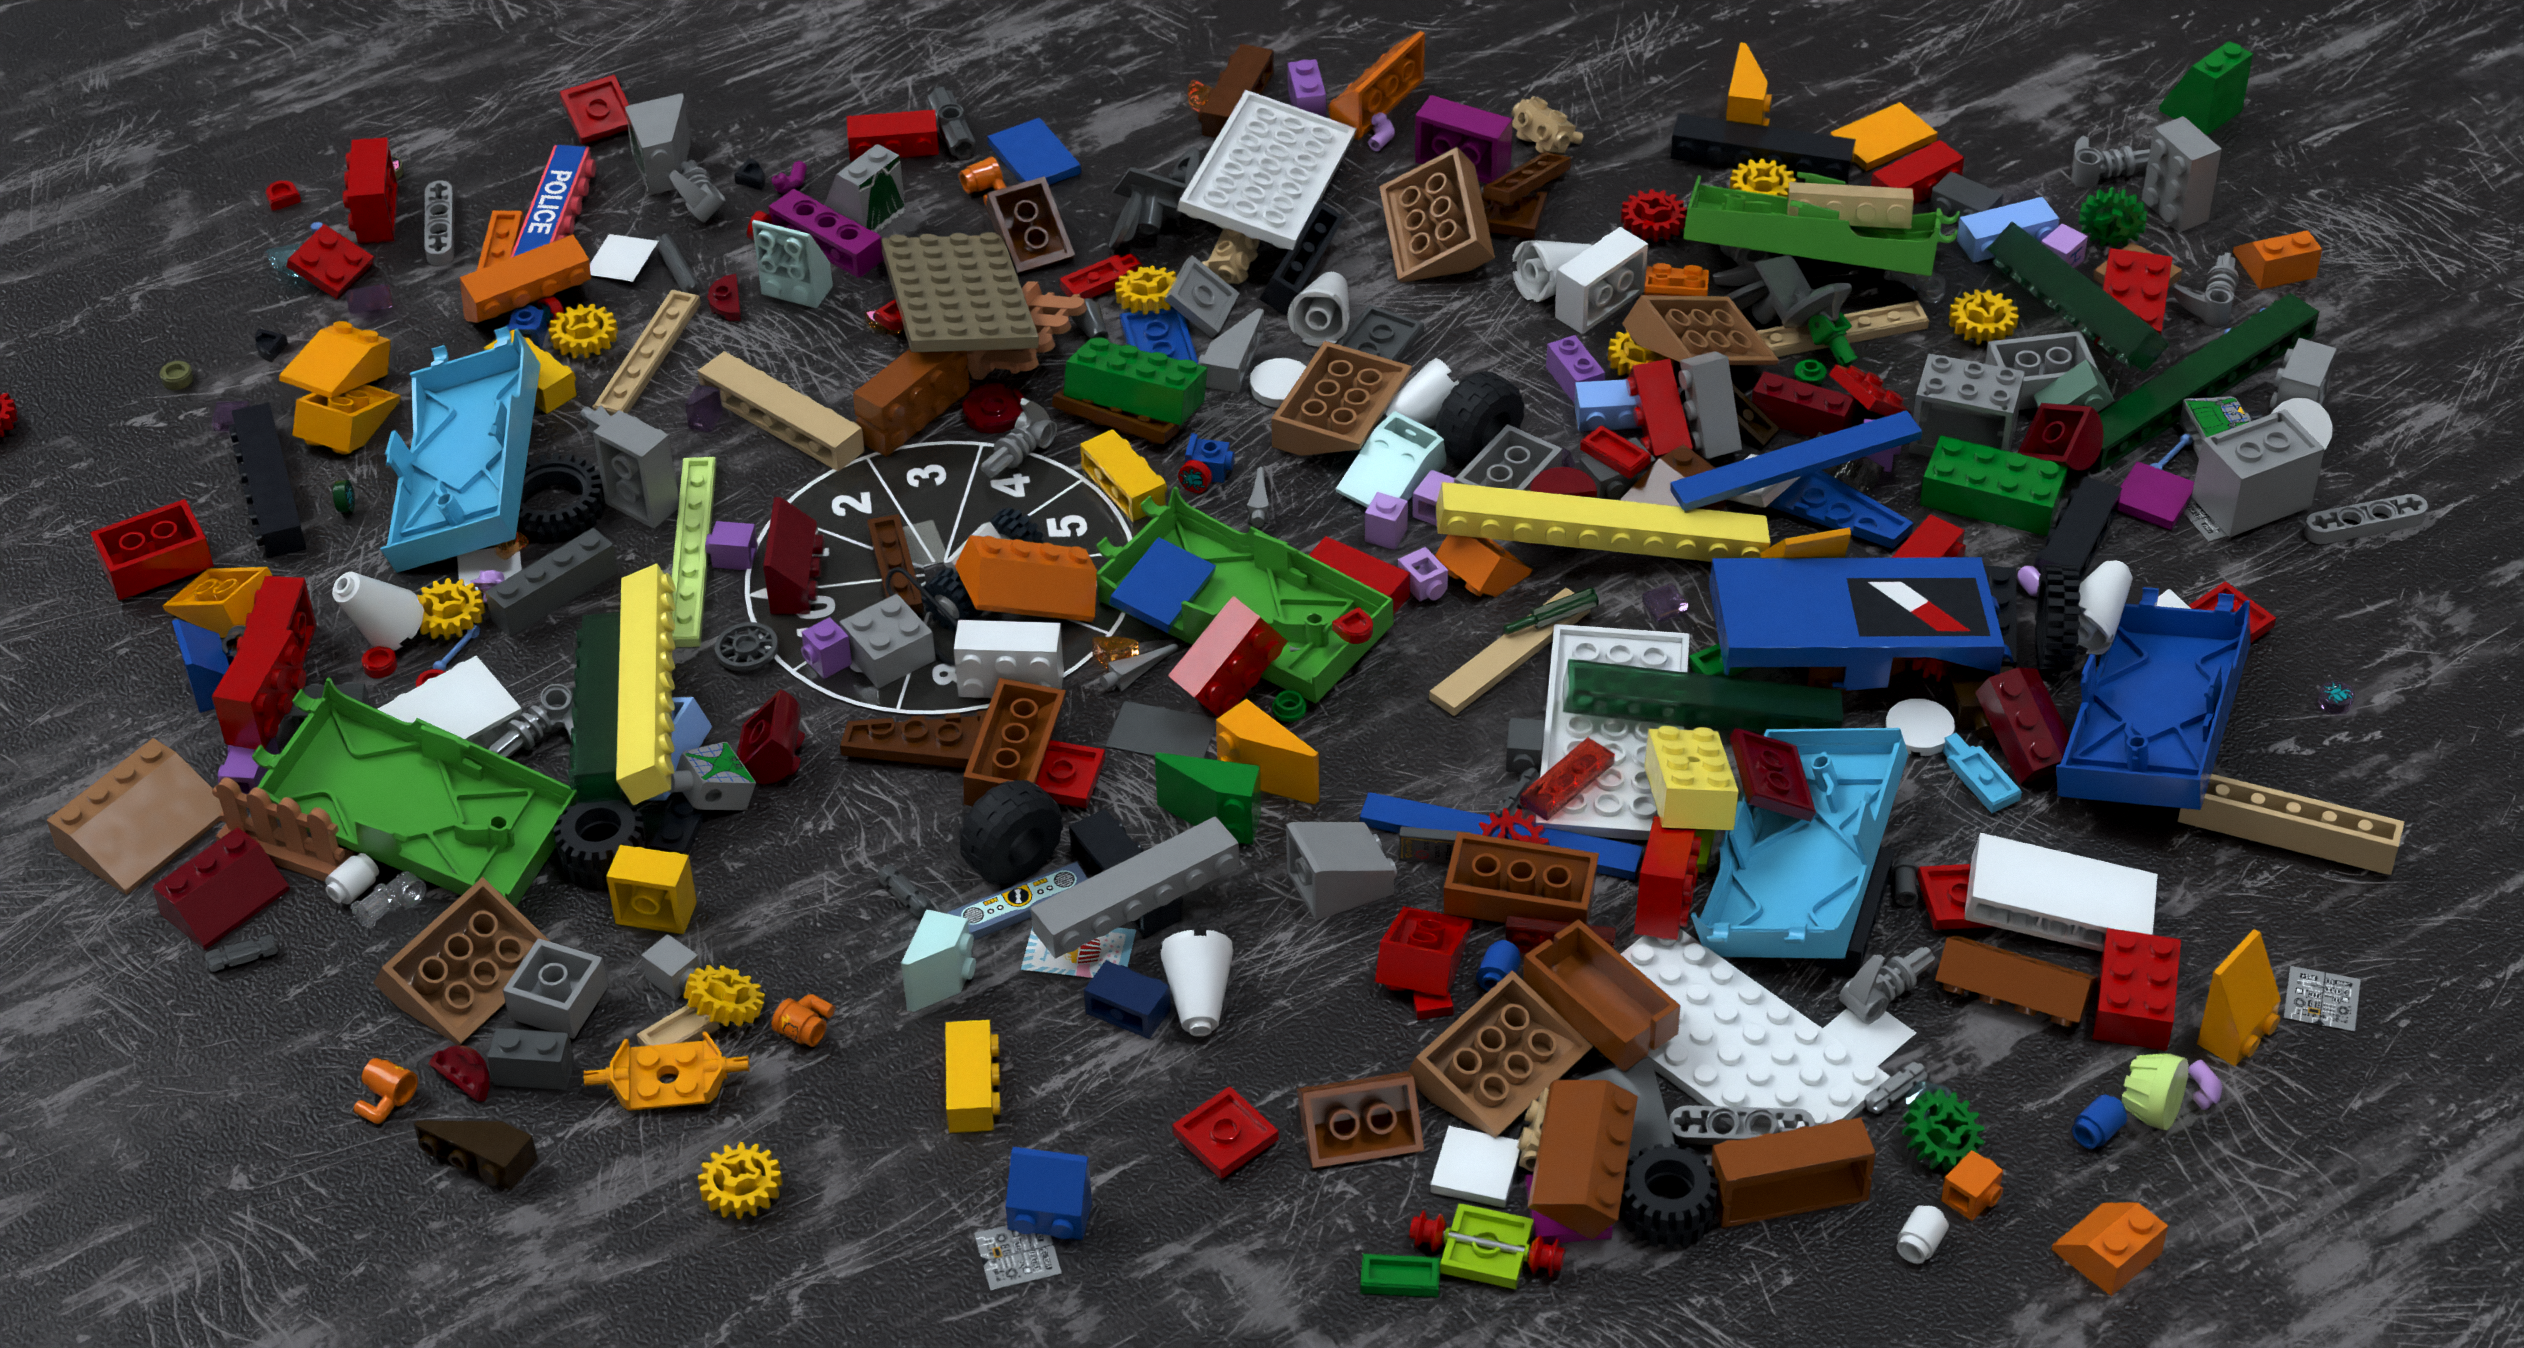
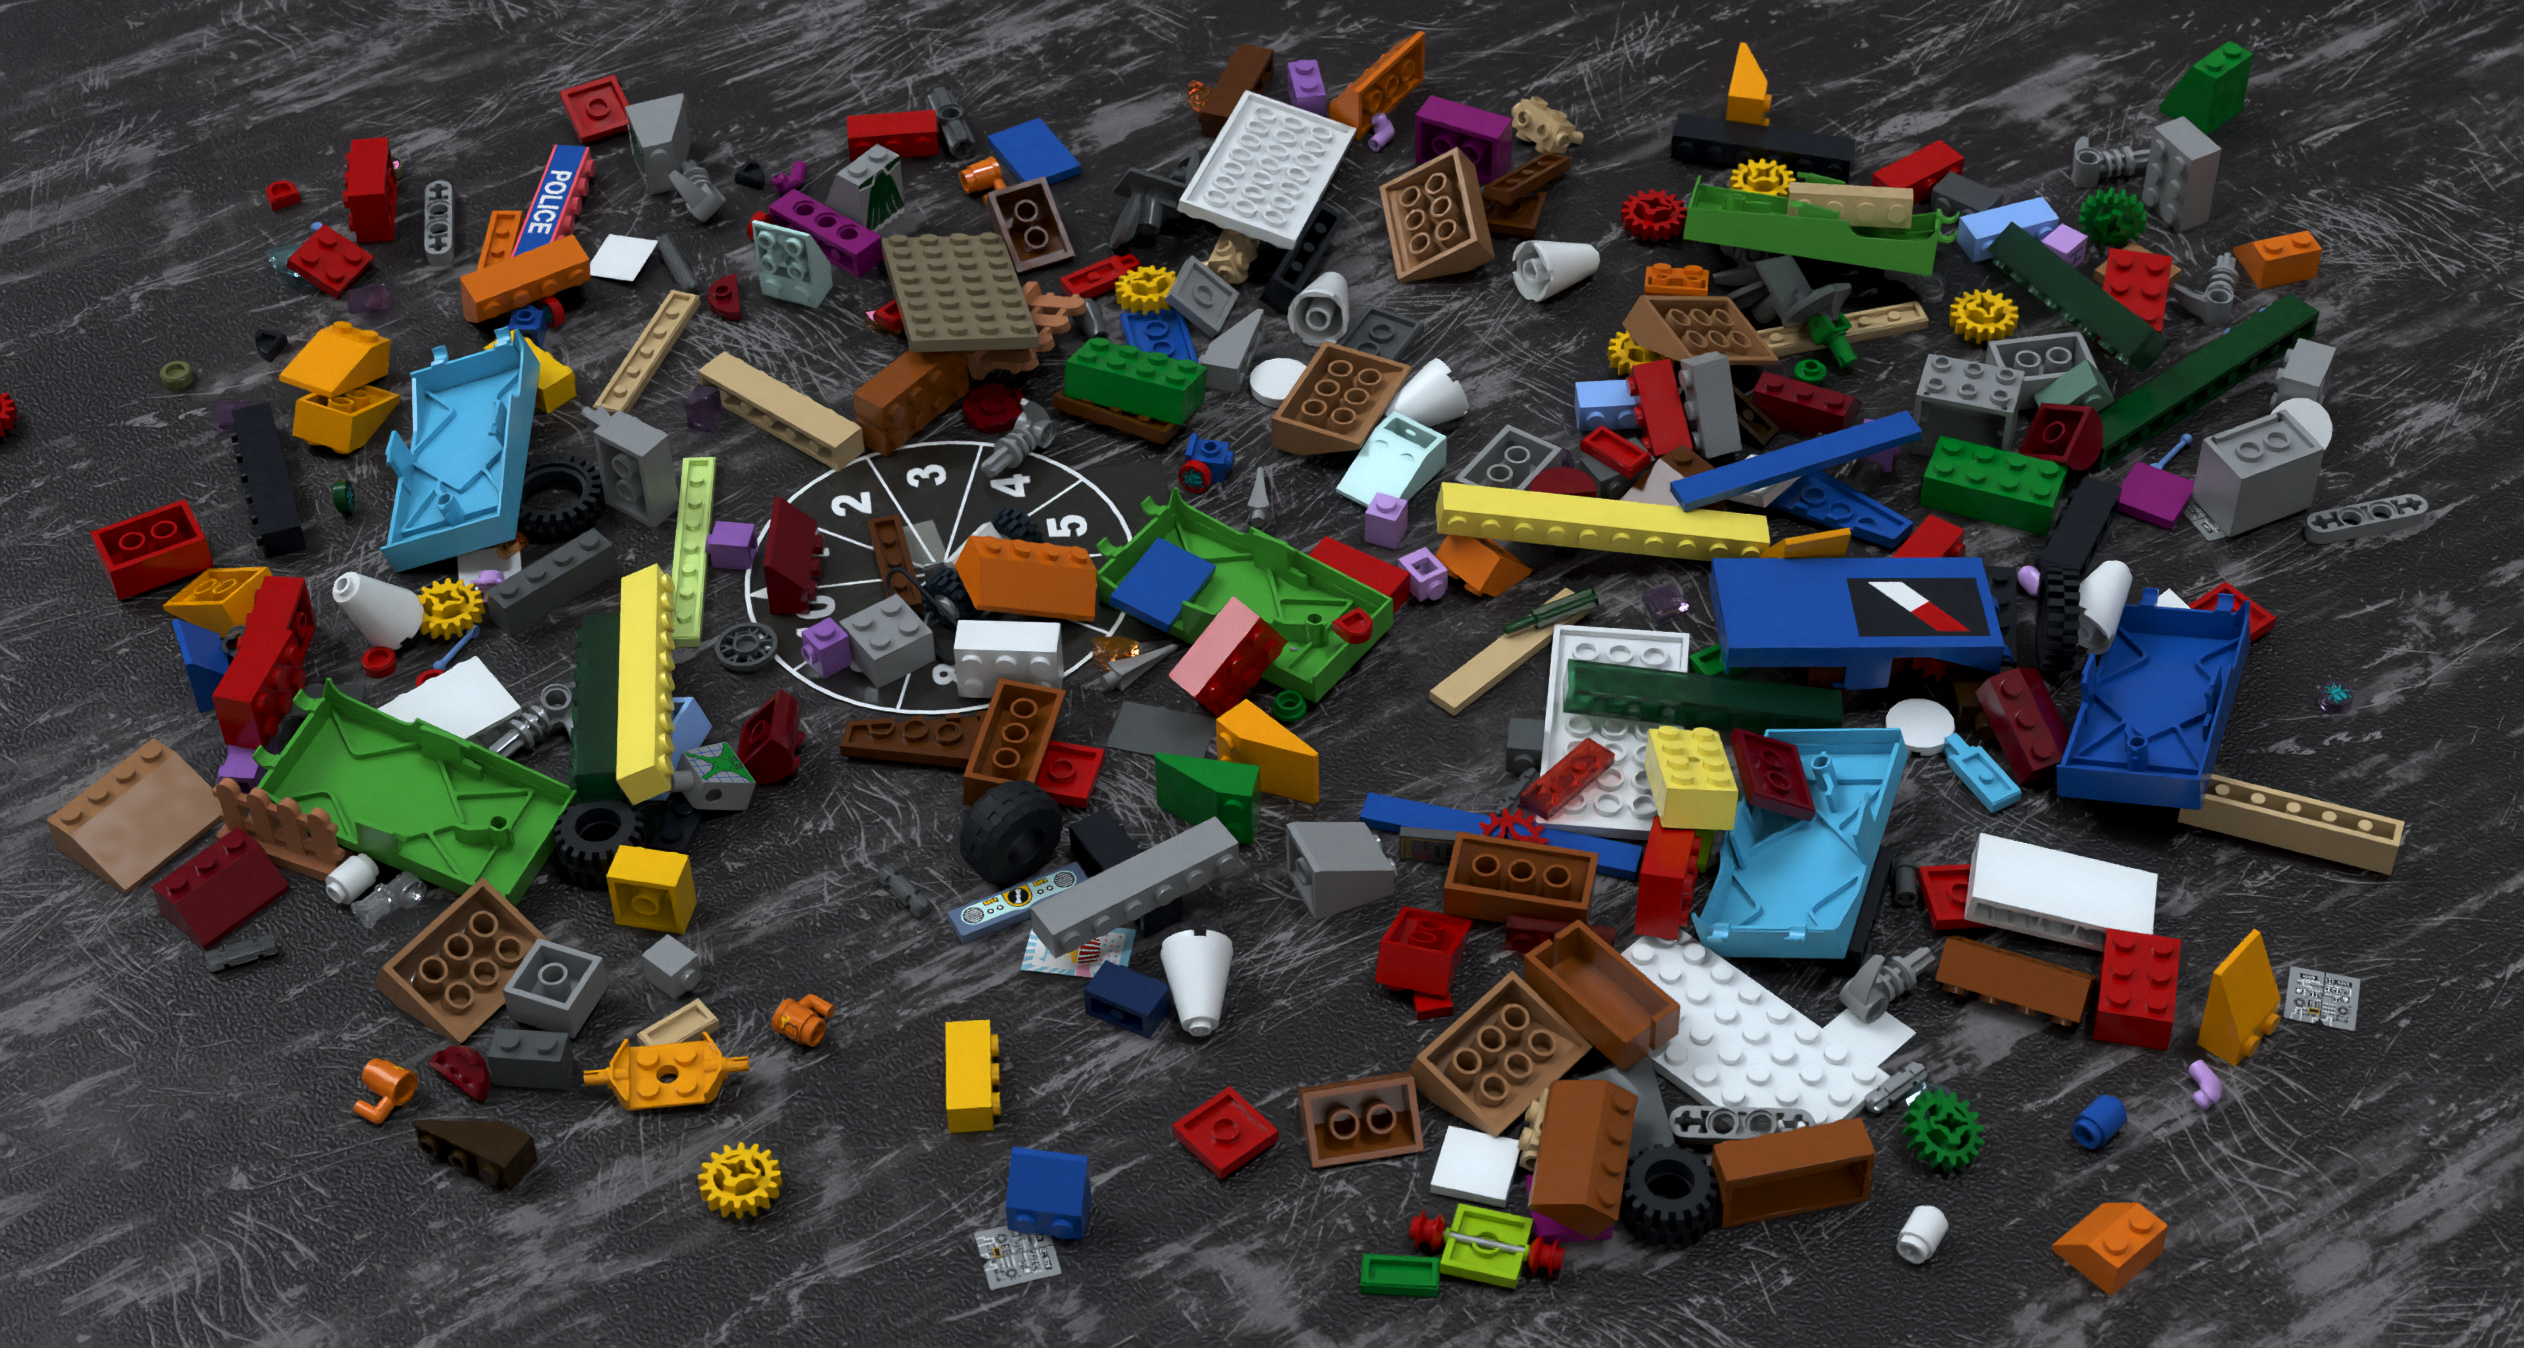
yellow gear [549,304,618,358] -> none
yellow gear [683,965,765,1027] -> none
light aqua slope [901,909,976,1012] -> none
yellow brick [1080,429,1167,522] -> none
lavender brick [1412,470,1455,526] -> none
black tyre [1435,371,1525,467] -> none
blue brick [1476,940,1521,992] -> none
medium lavender brick [1546,335,1605,403] -> none
white brick [1555,227,1648,334] -> none
red plate [1829,364,1911,416] -> none
light orange tile [1830,102,1938,171] -> none
orange brick [1941,1150,2003,1221] -> none
yellowish green piece [2122,1053,2189,1130] -> none
torso [2179,397,2263,457] -> none

